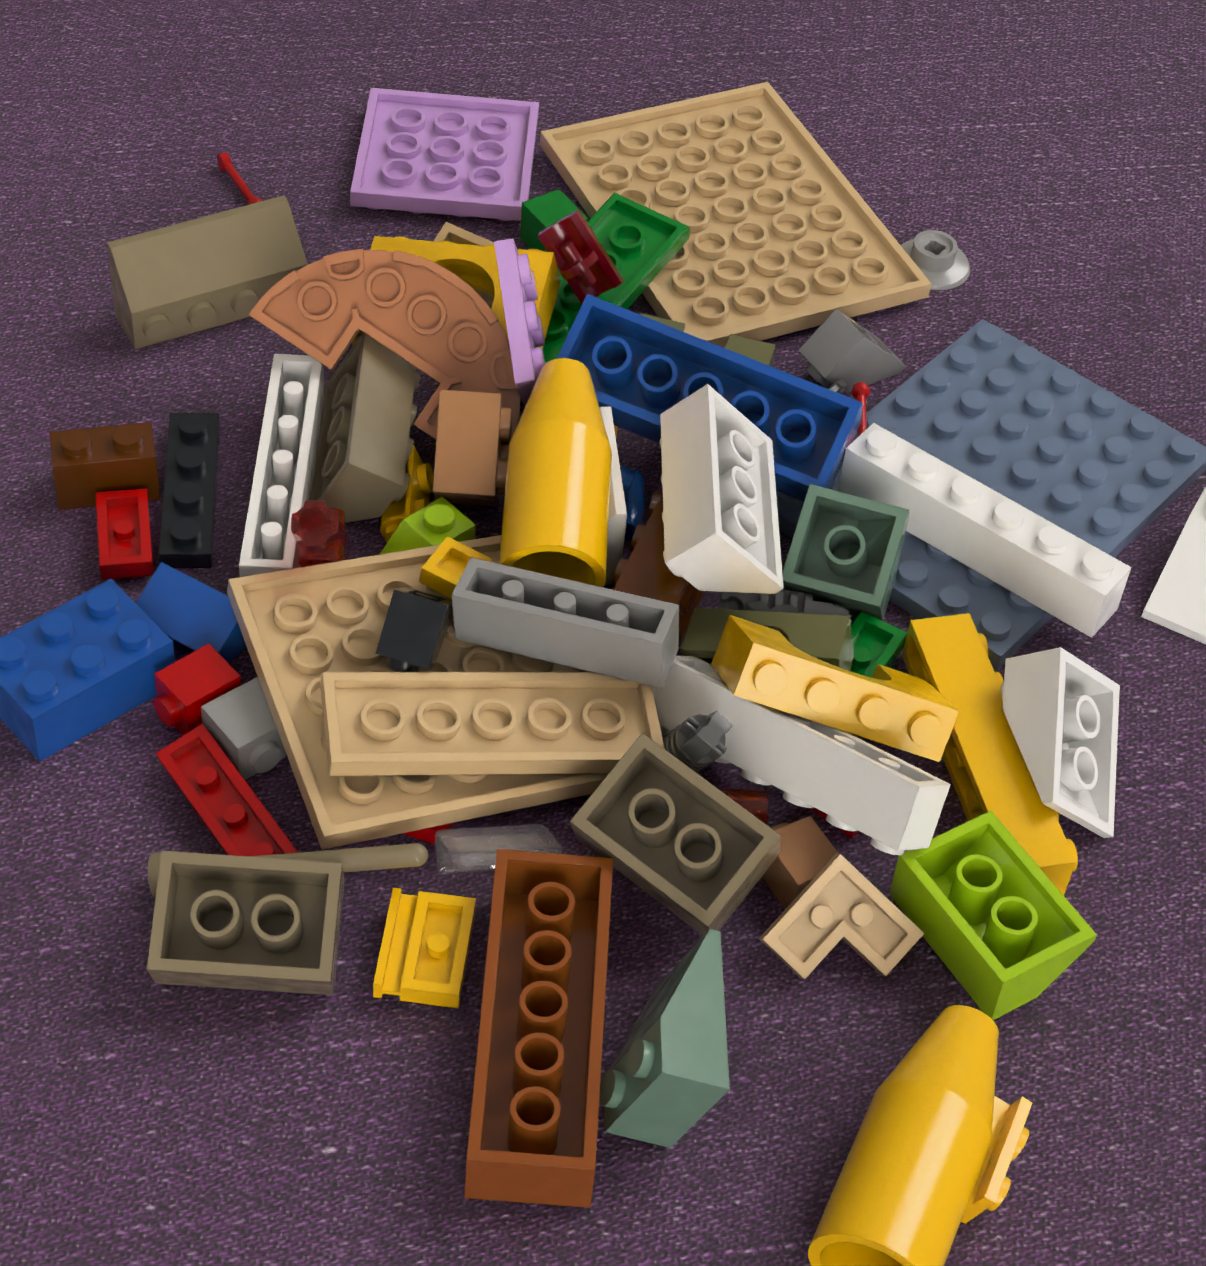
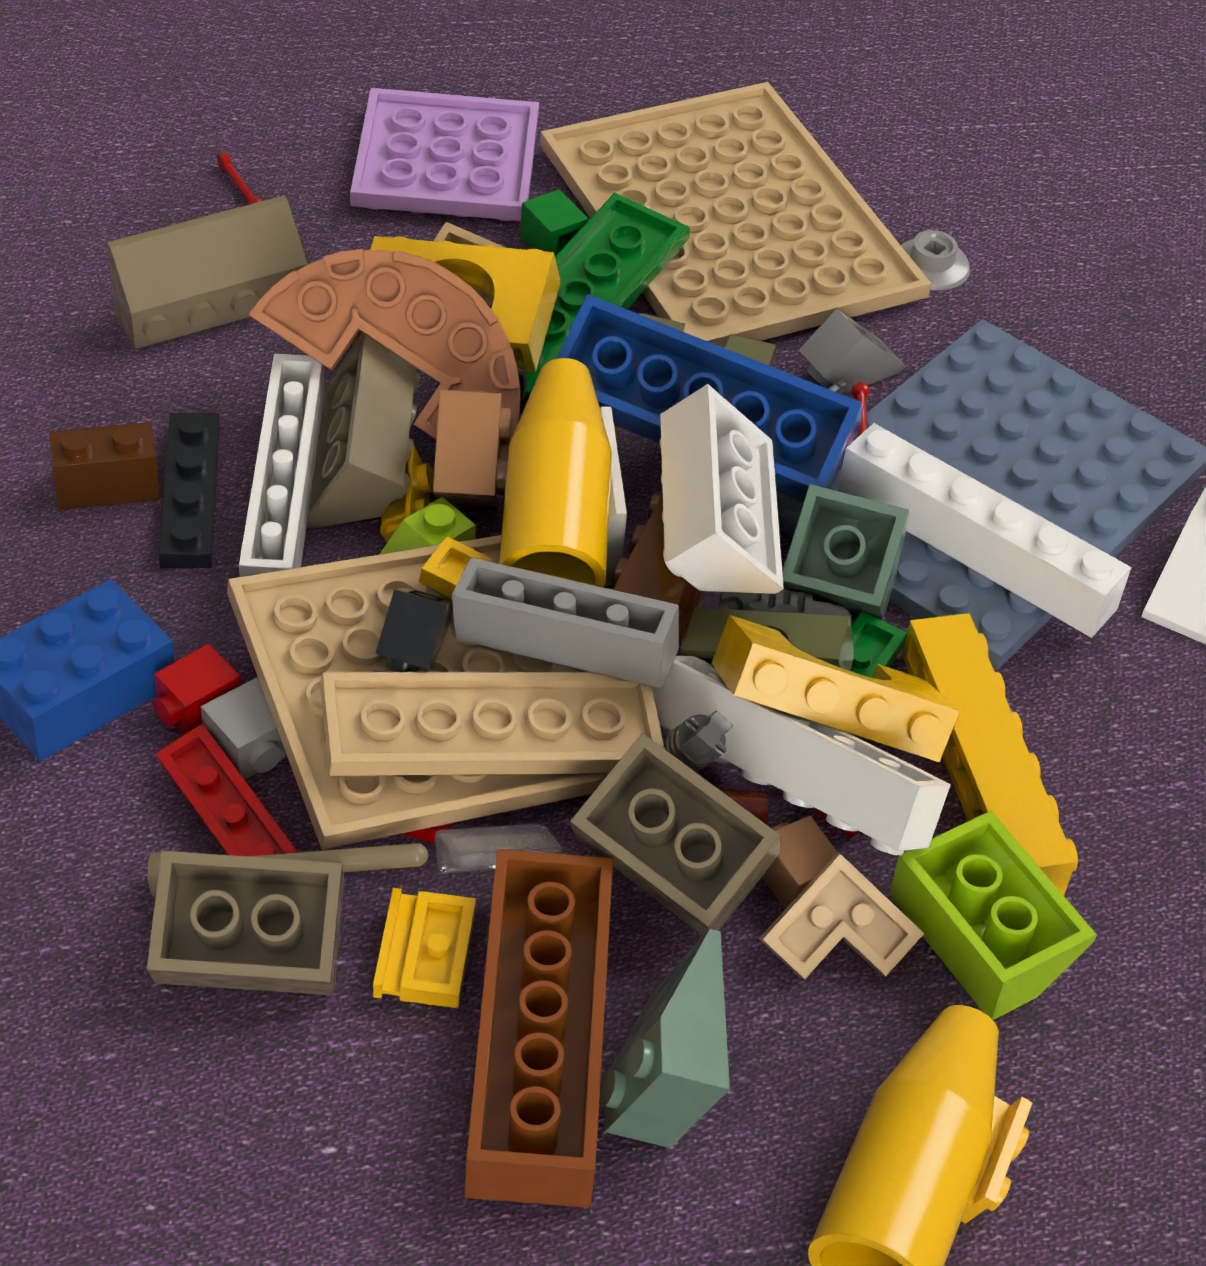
red plate [96,489,154,580] -> none
blue brick [136,562,247,662] -> none
clear red piece [291,501,350,566] -> none
lavender plate [494,238,547,407] -> none
dark red hips [538,209,624,304] -> none
blue arm [620,466,645,541] -> none
white slope [1001,647,1120,838] -> none

